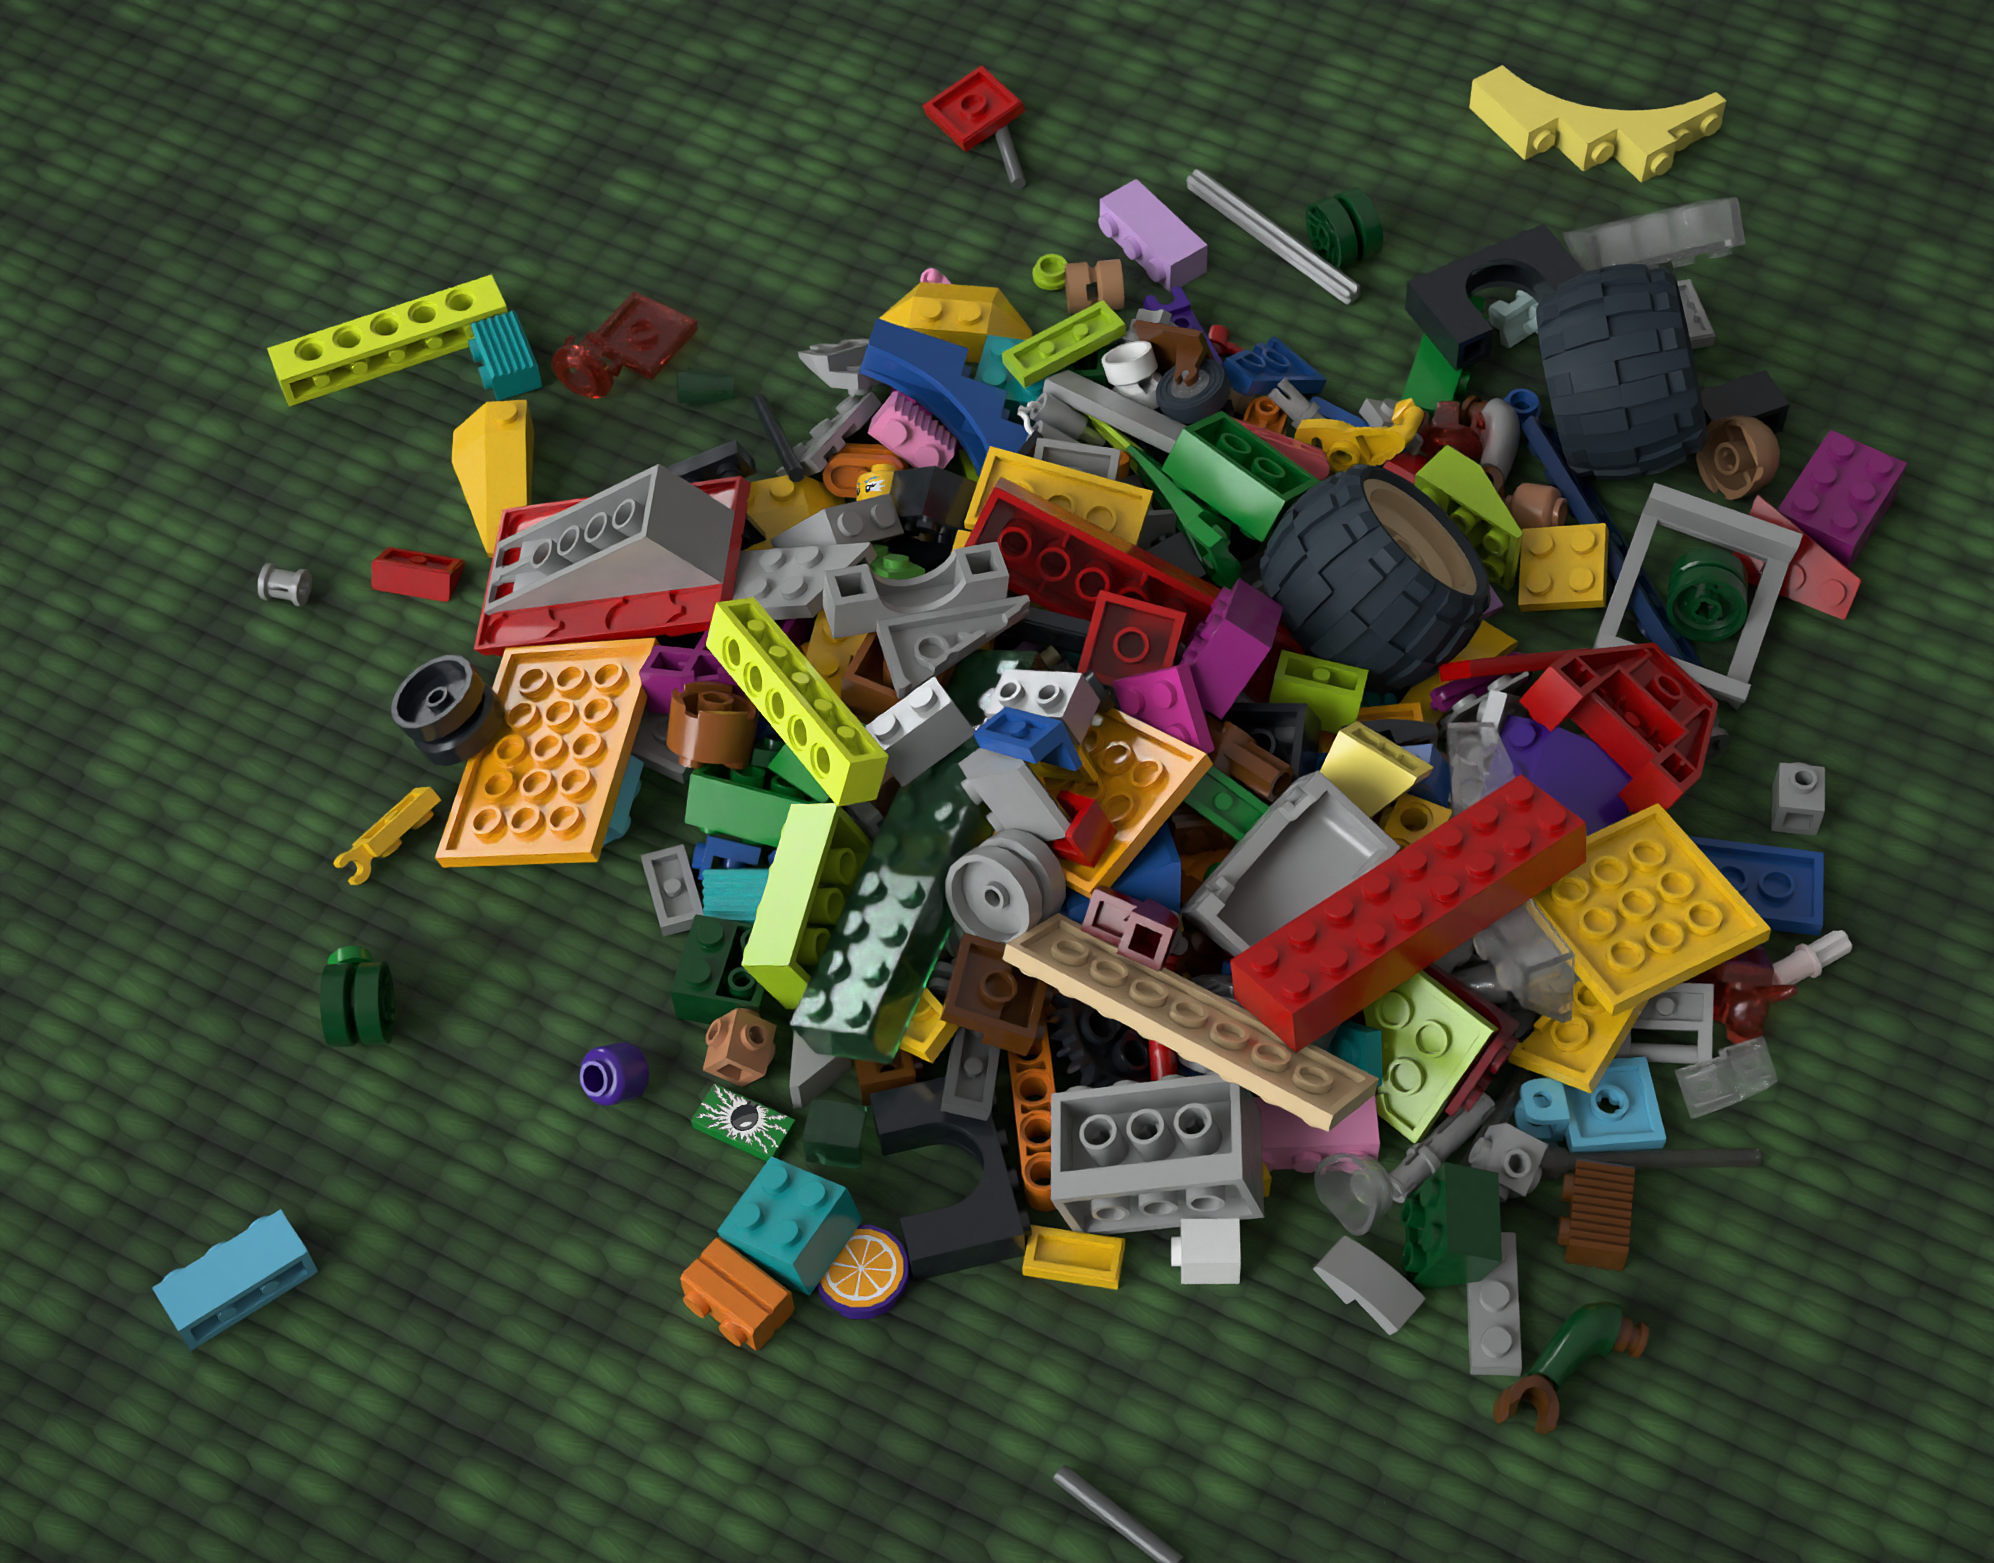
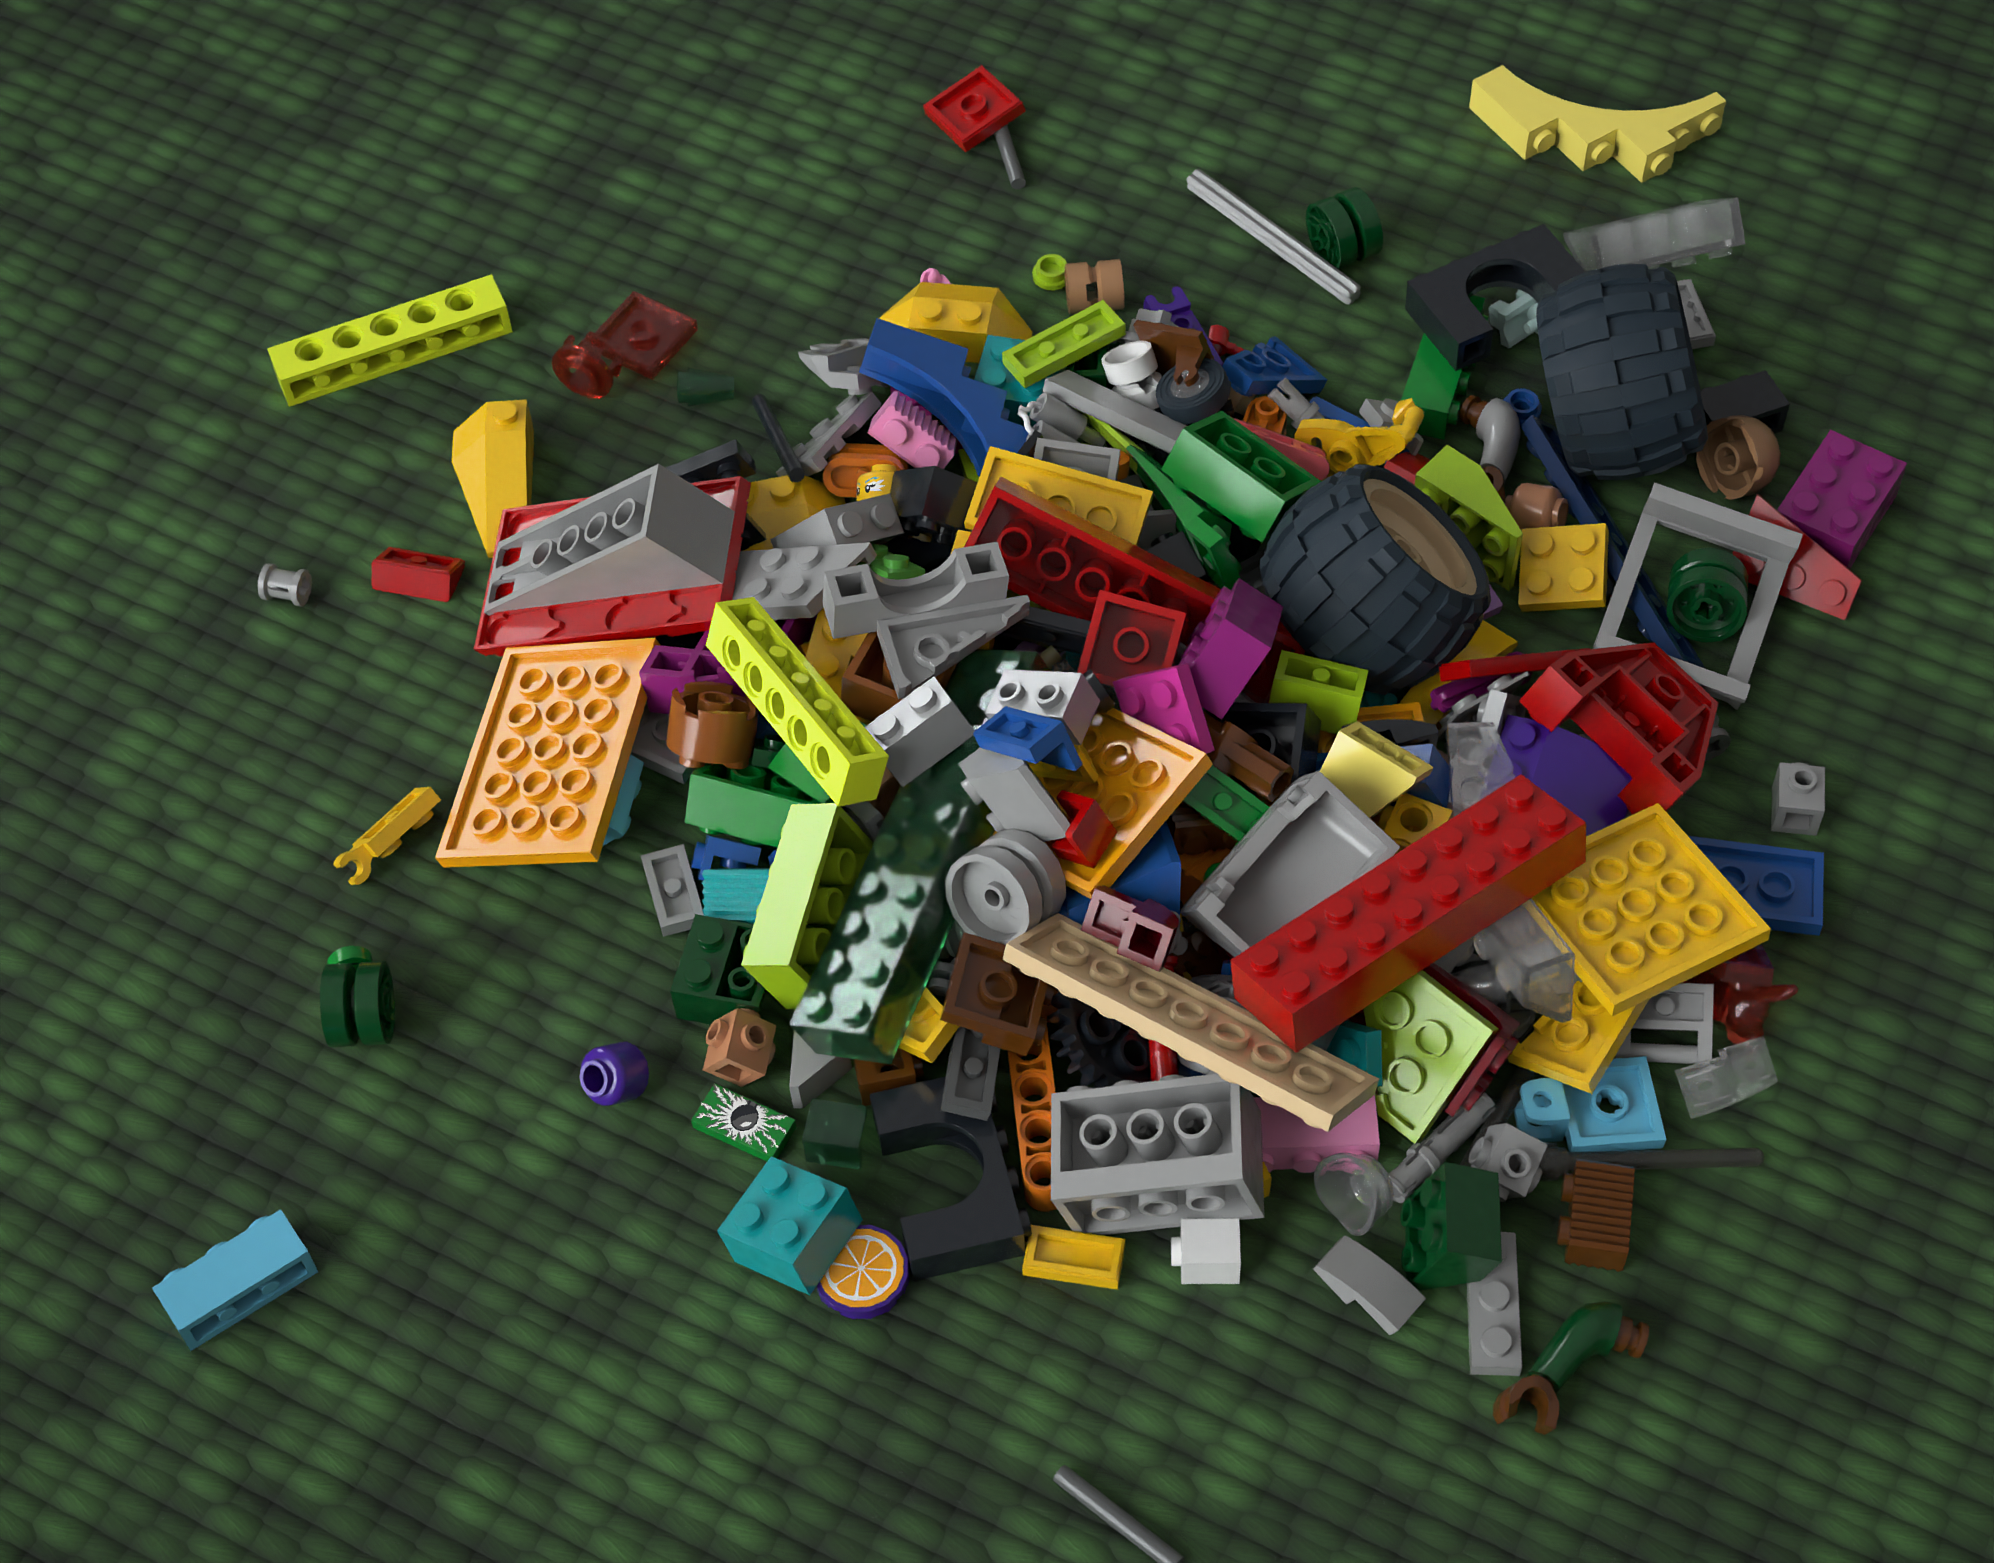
black wheel [390,655,505,766] -> none
teal brick [468,310,543,401] -> none
orange brick [680,1237,795,1351] -> none
lavender brick [1098,179,1208,293] -> none
clear red piece [1417,401,1486,460] -> none
white axle [1764,930,1852,994] -> none

